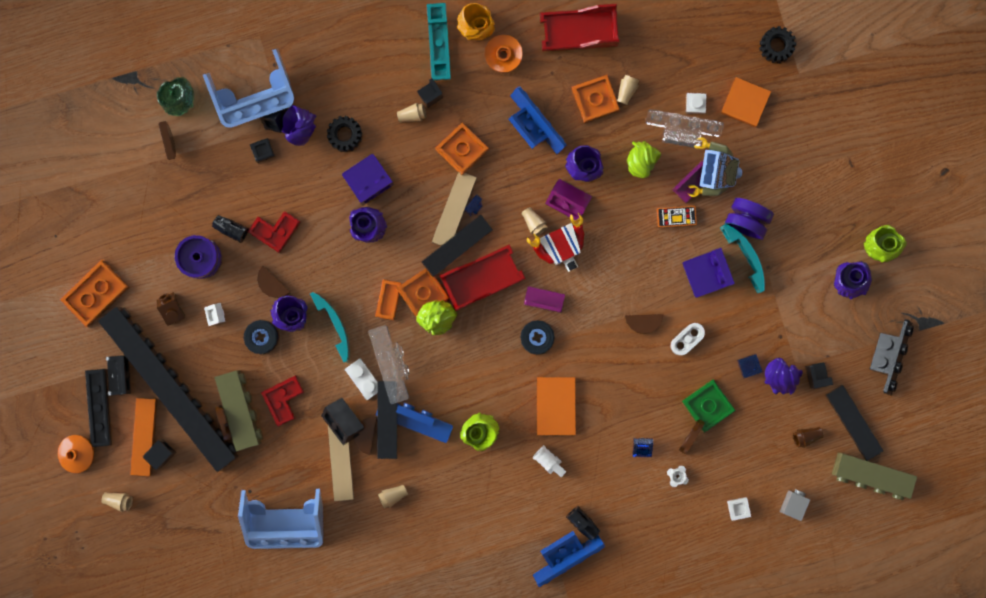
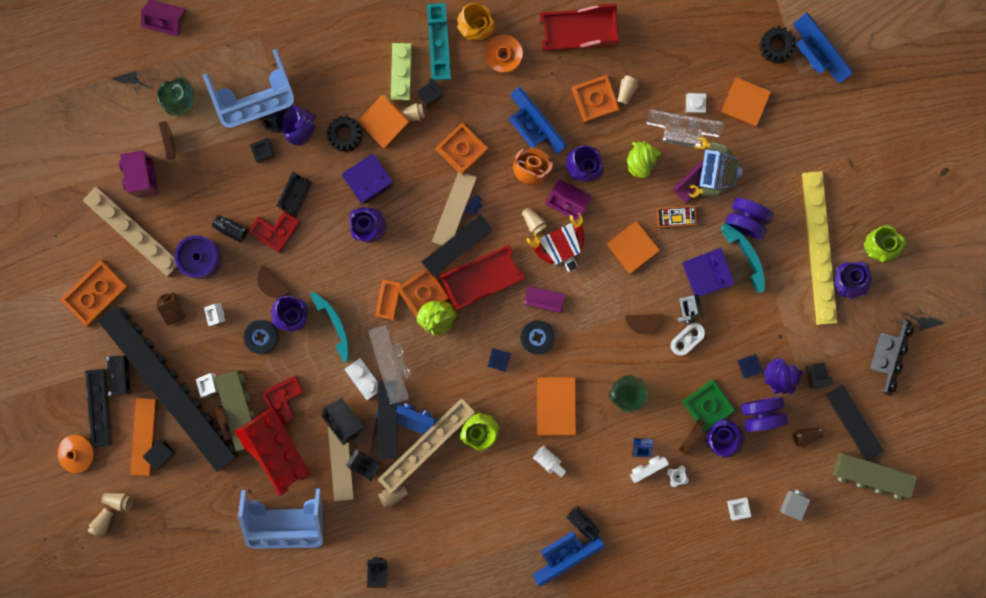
none -> tan plate [82,186,177,277]
none -> tan cone [88,508,114,538]
none -> magenta brick [119,150,159,197]
none -> magenta panel [141,0,185,36]
none -> white plate [196,373,219,398]
none -> red piece [234,409,311,496]
none -> black hinge [276,172,313,217]
none -> black bracket [346,449,381,481]
none -> orange tile [358,94,410,149]
none -> black bracket [367,557,388,588]
none -> tan plate [378,398,475,493]
none -> yellowish green plate [391,43,412,101]
none -> clear blue plate [487,348,511,372]
none -> orange cylinder [513,148,553,186]
none -> orange tile [606,221,660,274]
none -> clear green hair [608,374,648,413]
none -> white plate [630,455,669,483]
none -> bracket [677,294,703,324]
none -> dark purple hair [706,419,746,458]
none -> dark purple wheel [741,396,789,431]
none -> blue bracket [793,13,853,83]
none -> light yellow plate [802,171,837,325]

